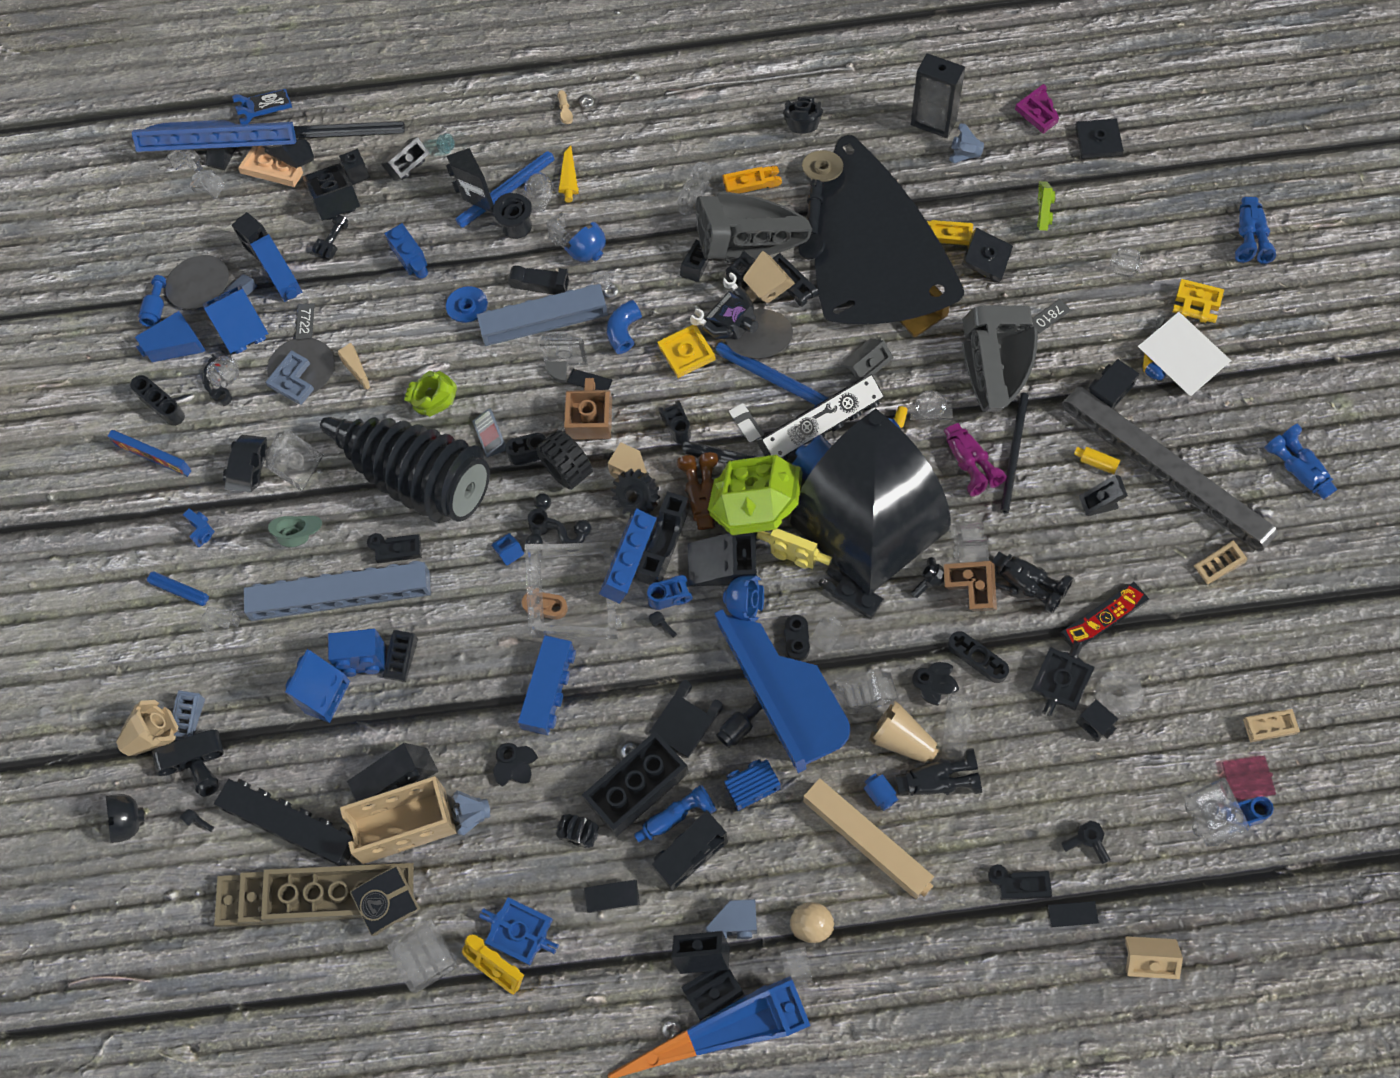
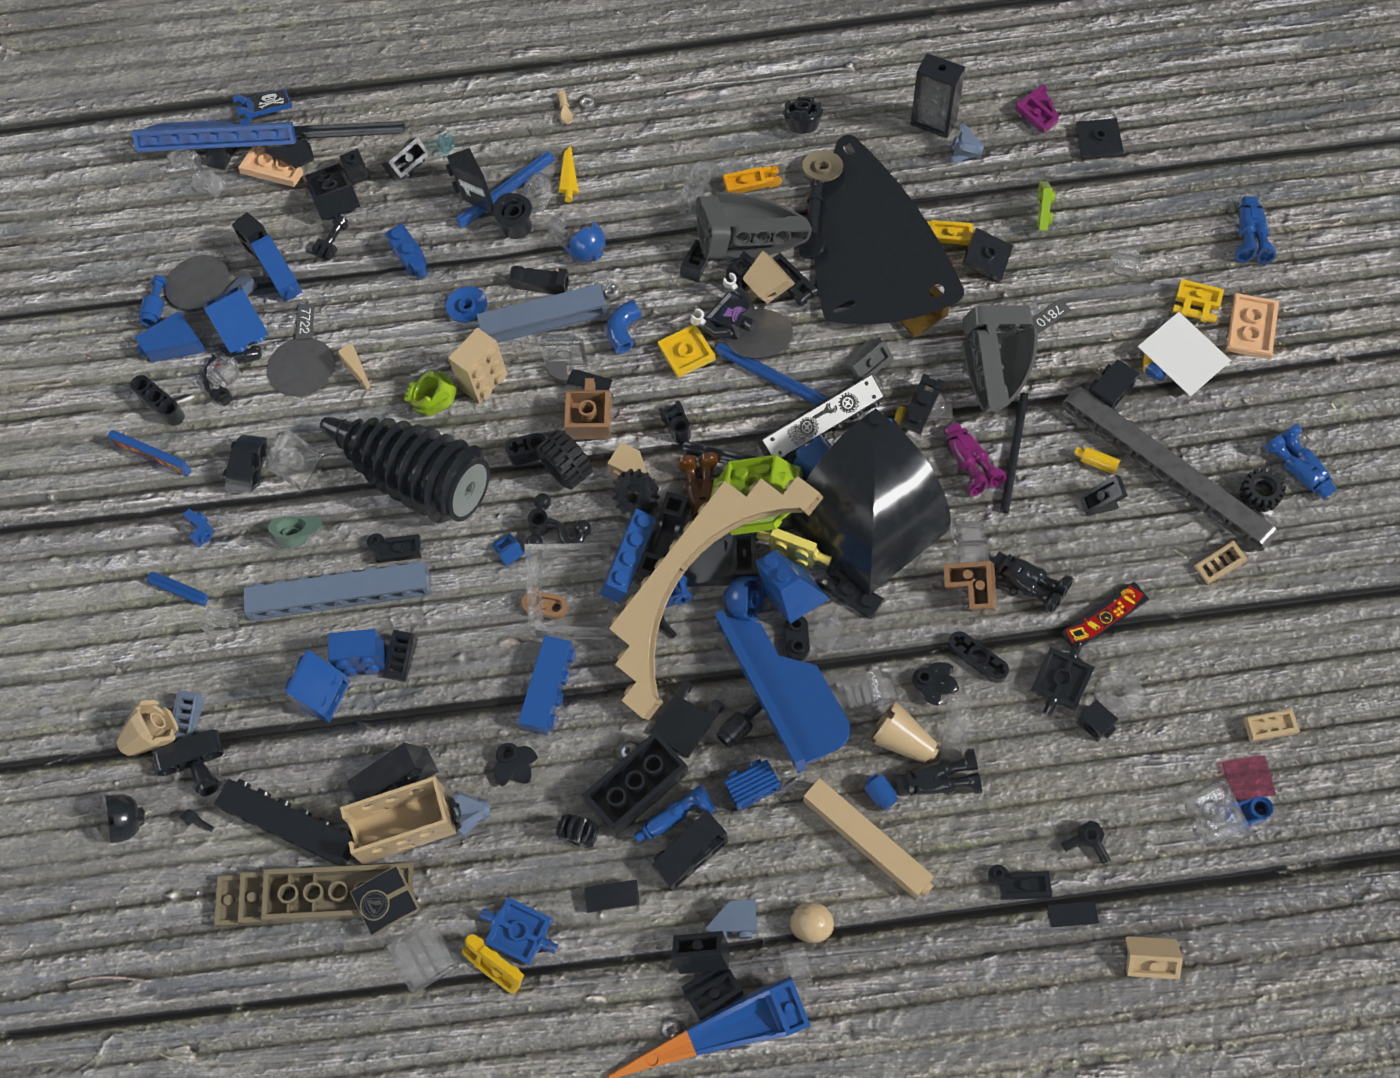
sand blue plate [265,350,314,405] -> none
slope [472,408,506,458] -> none
white sticker [729,403,764,442] -> none
black piece [911,557,944,598] -> none
none -> black arm [229,345,262,365]
none -> tan brick [448,328,507,404]
none -> tan arch [609,476,823,720]
none -> blue slope [756,550,829,624]
none -> black plate [901,373,944,435]
none -> light nougat tile [1226,293,1279,359]
none -> black tyre [1239,468,1286,512]

